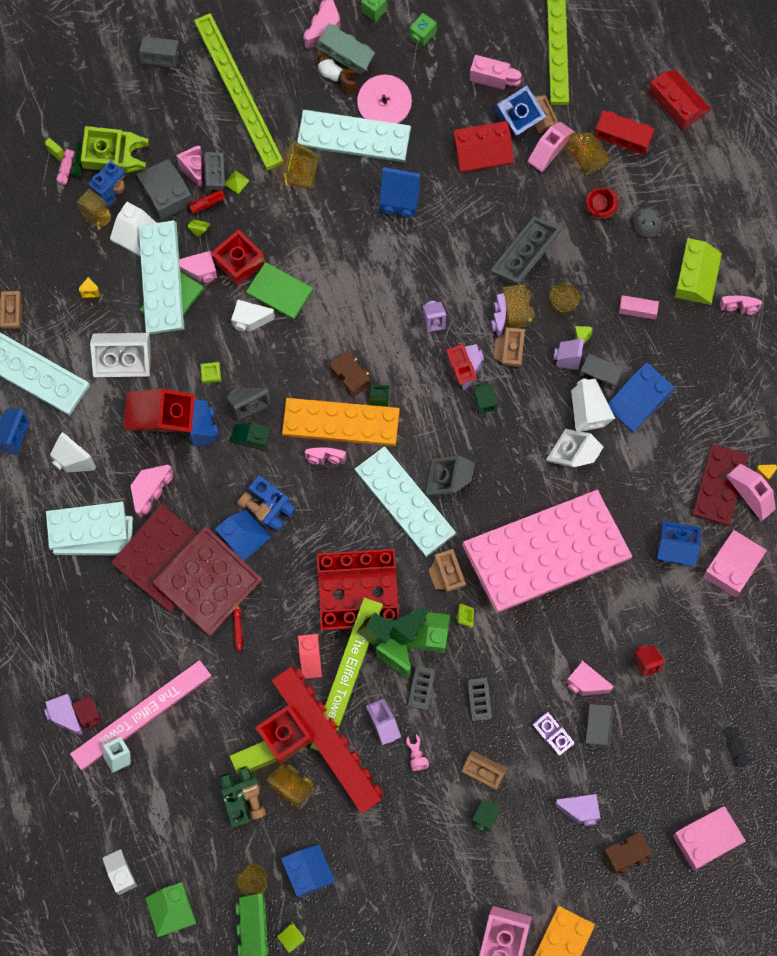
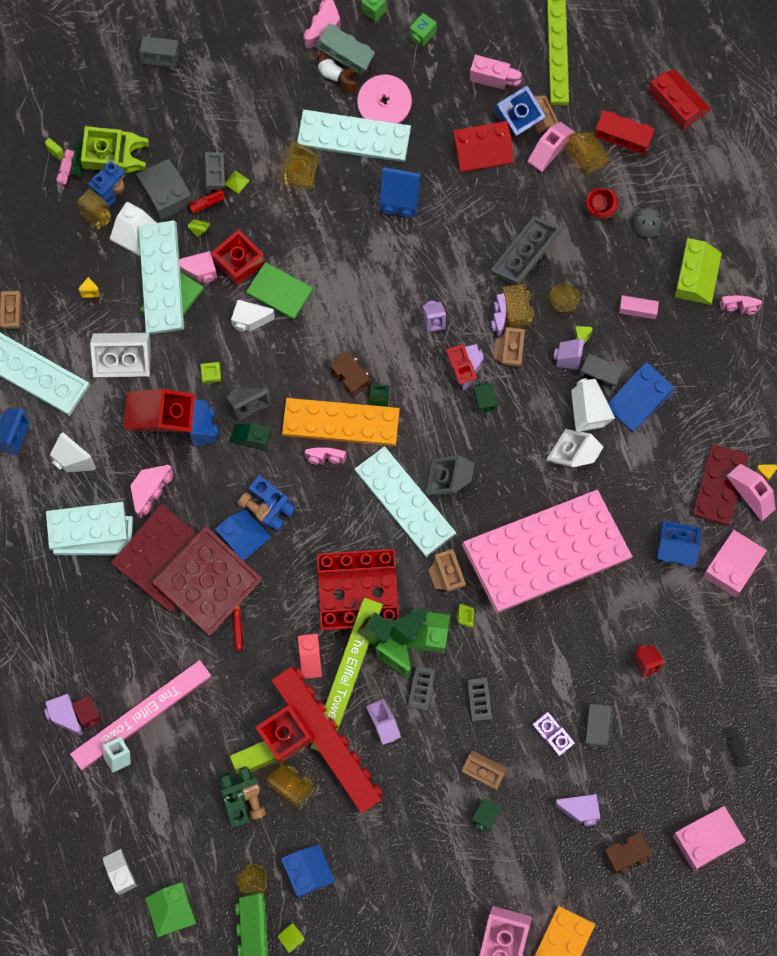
bright pink slope [177,146,203,187] -> none
lime plate [194,13,284,171] -> none
bright pink piece [406,735,429,771] -> none
bright pink slope [566,661,614,695] -> none

